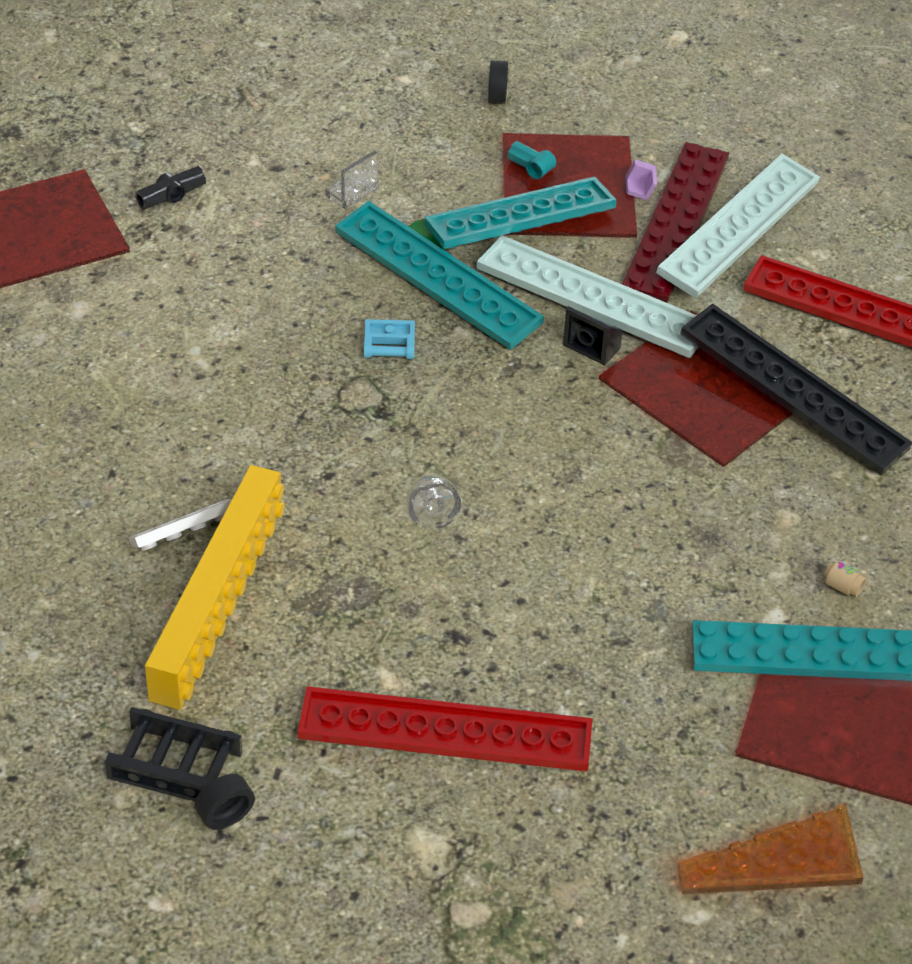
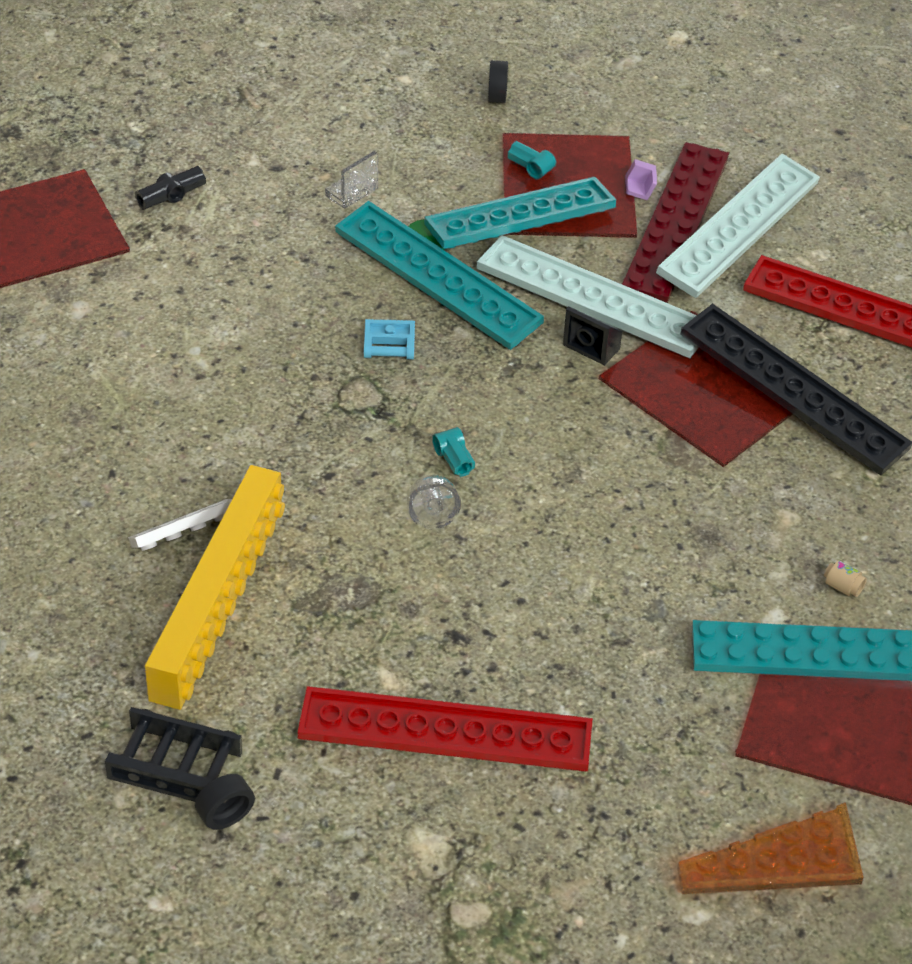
none -> teal piece [432,427,475,477]

